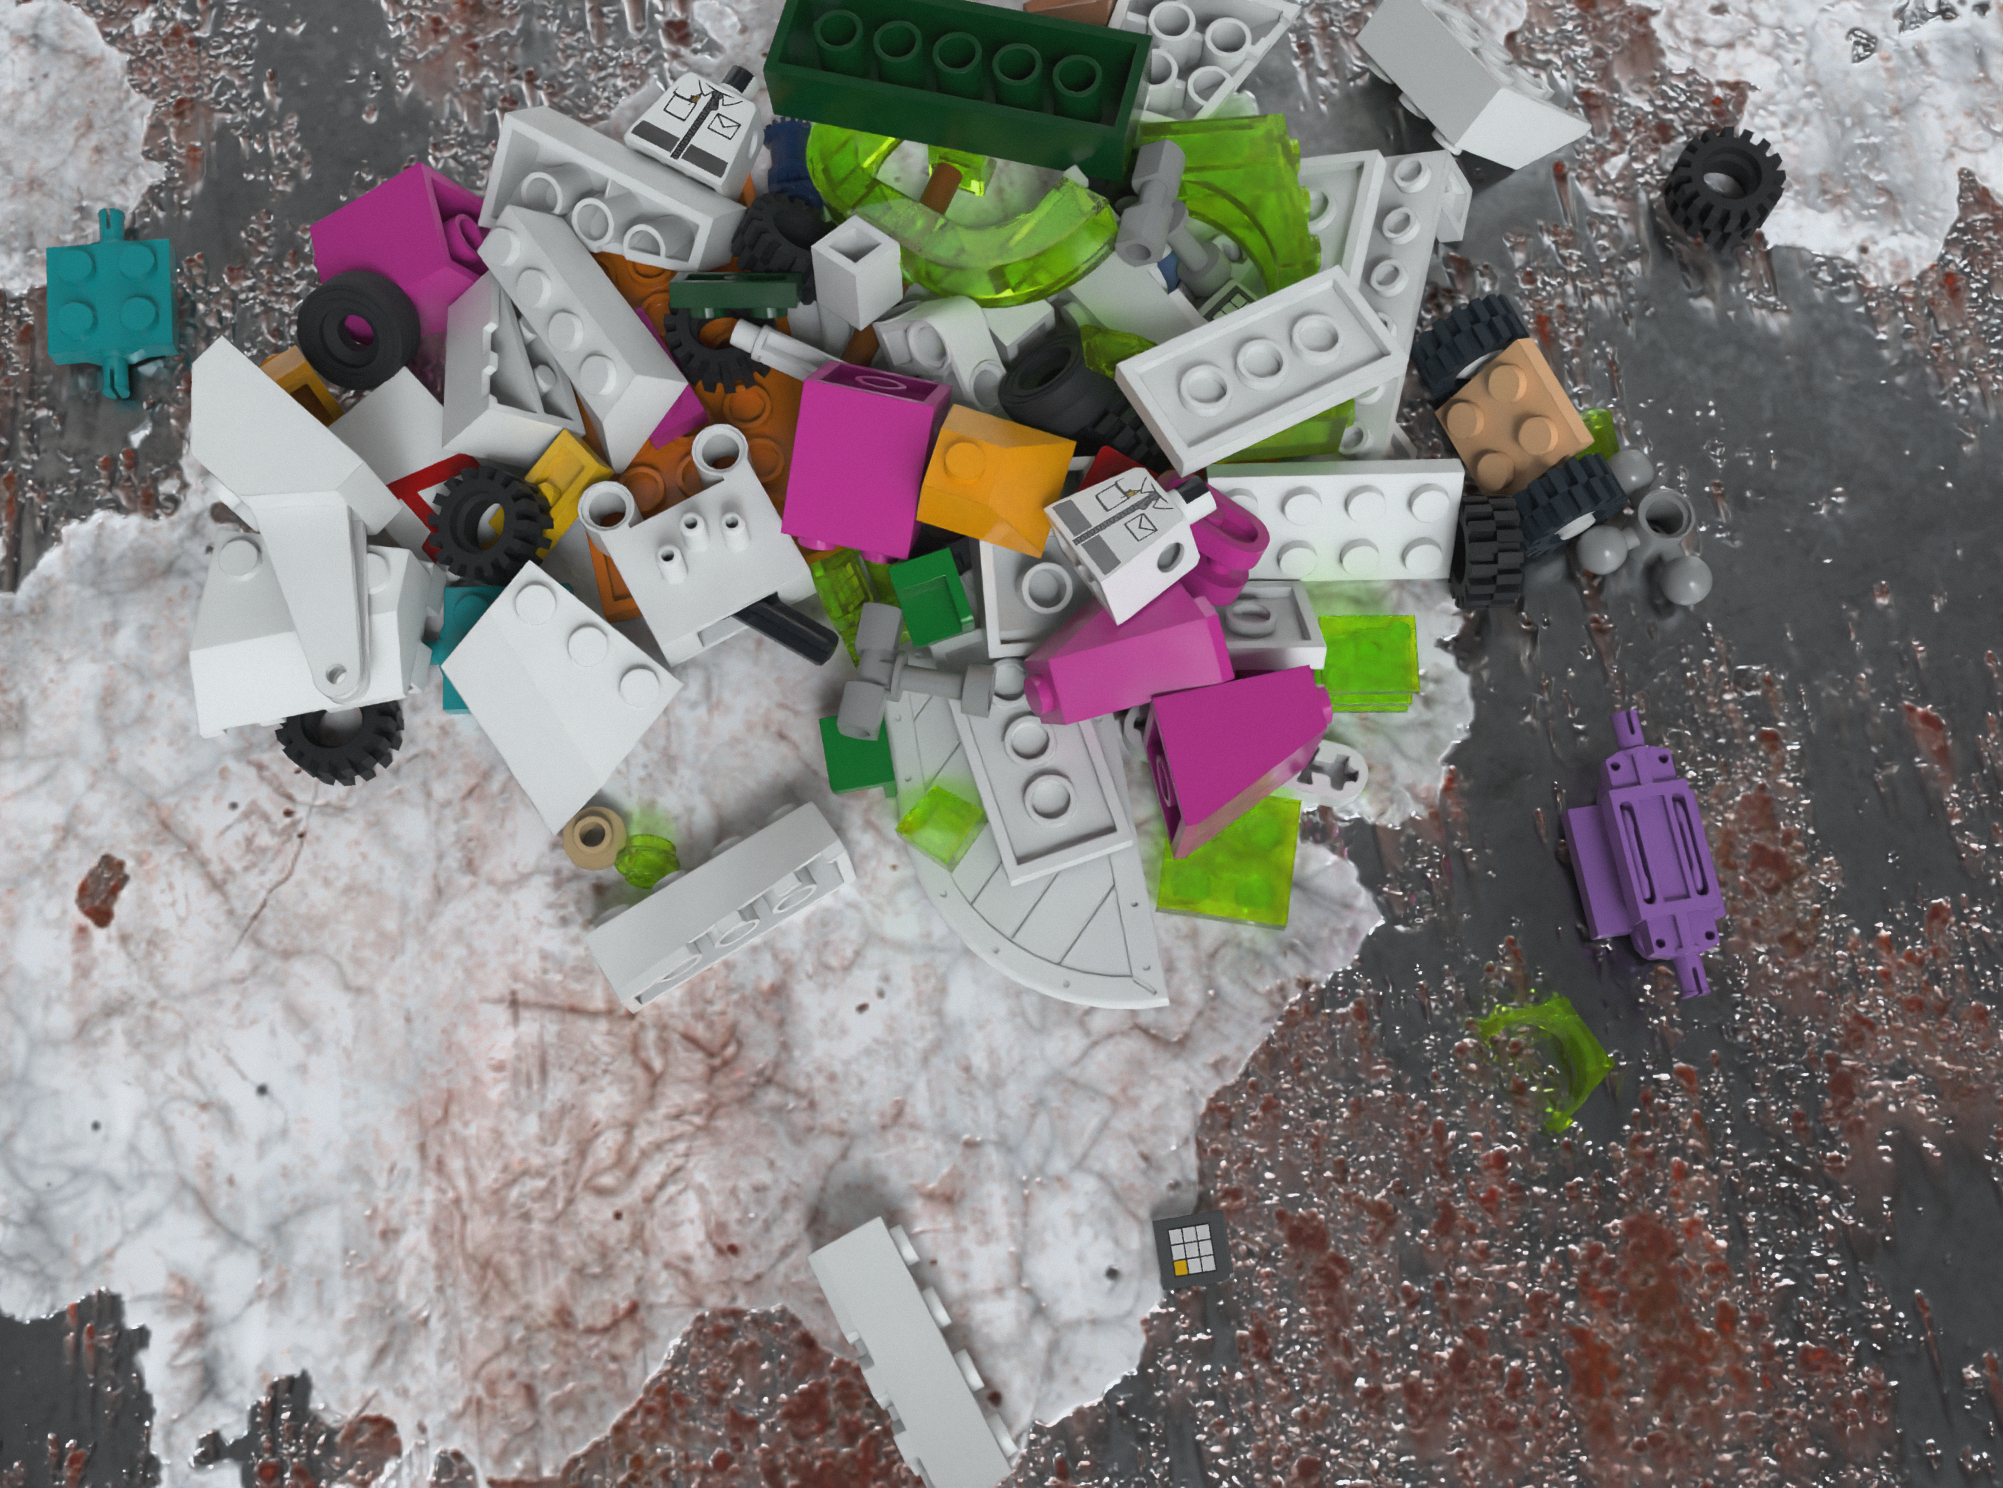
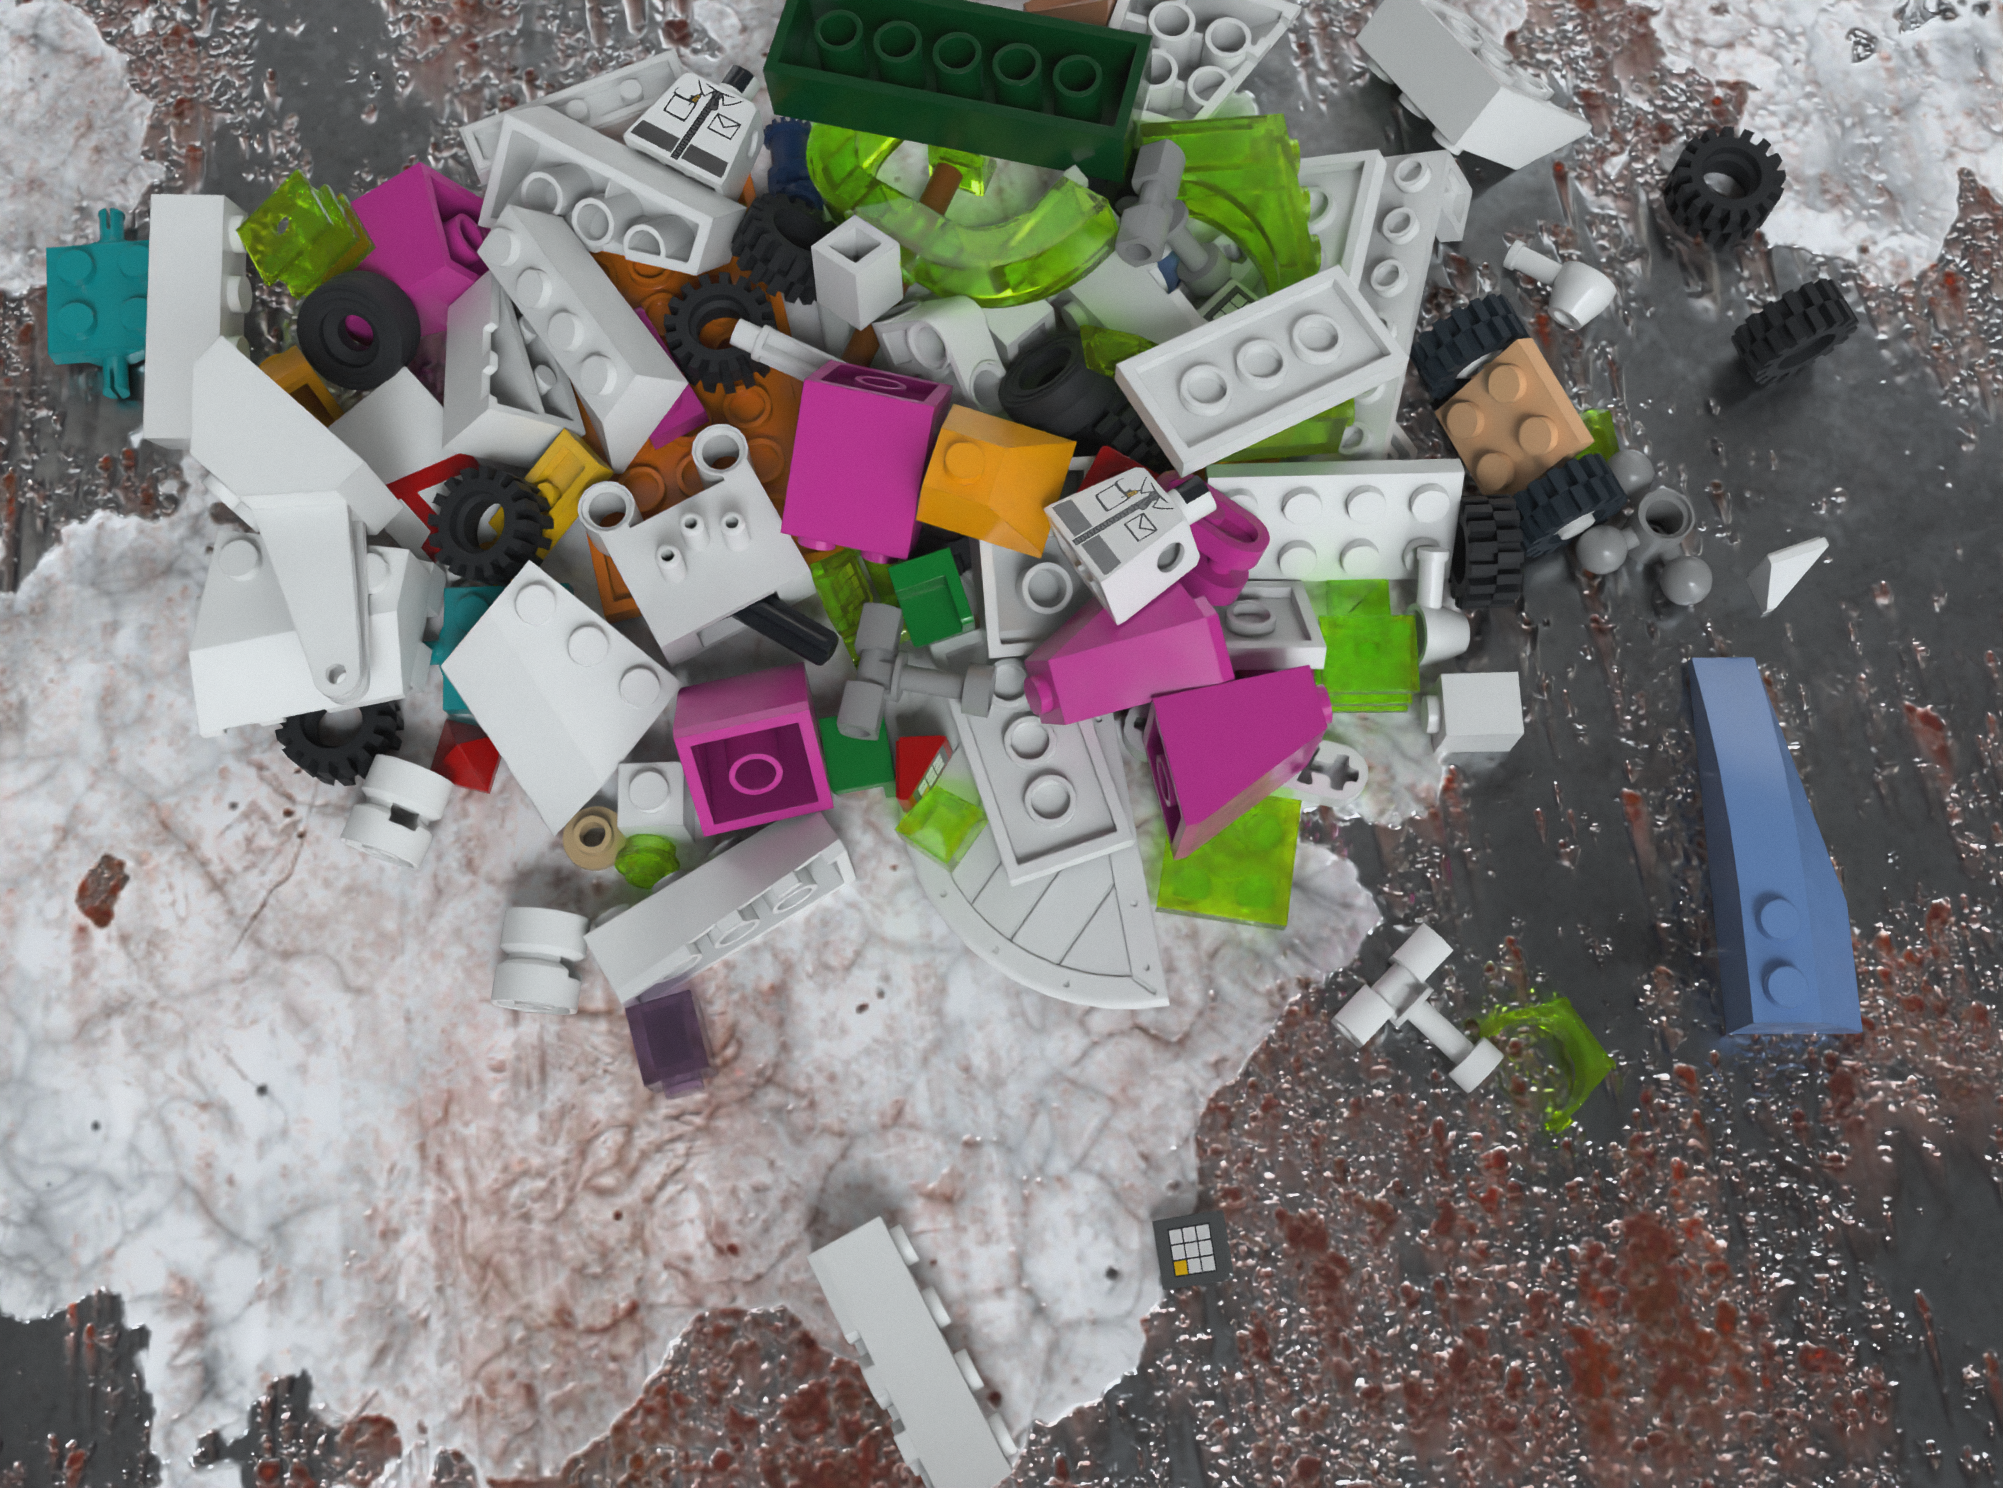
dark green plate [669,272,803,319] -> none
medium lavender piece [1561,709,1727,999] -> none
none -> white wedge [143,194,254,450]
none -> clear neon green piece [236,168,376,300]
none -> white wheel [339,754,455,870]
none -> red slope [430,719,501,794]
none -> white tile [459,48,685,186]
none -> white wheel [490,907,591,1015]
none -> white brick [617,761,695,845]
none -> clear purple brick [625,989,719,1100]
none -> dark pink slope [673,661,834,837]
none -> red slope [896,735,952,816]
none -> clear neon green slope [1325,579,1392,638]
none -> white bar [1330,923,1505,1094]
none -> white bar [1403,546,1470,666]
none -> white brick [1421,672,1524,753]
none -> white bar [1503,240,1616,330]
none -> medium blue wedge [1688,657,1863,1034]
none -> black tyre [1731,278,1859,384]
none -> white slope [1746,536,1829,614]

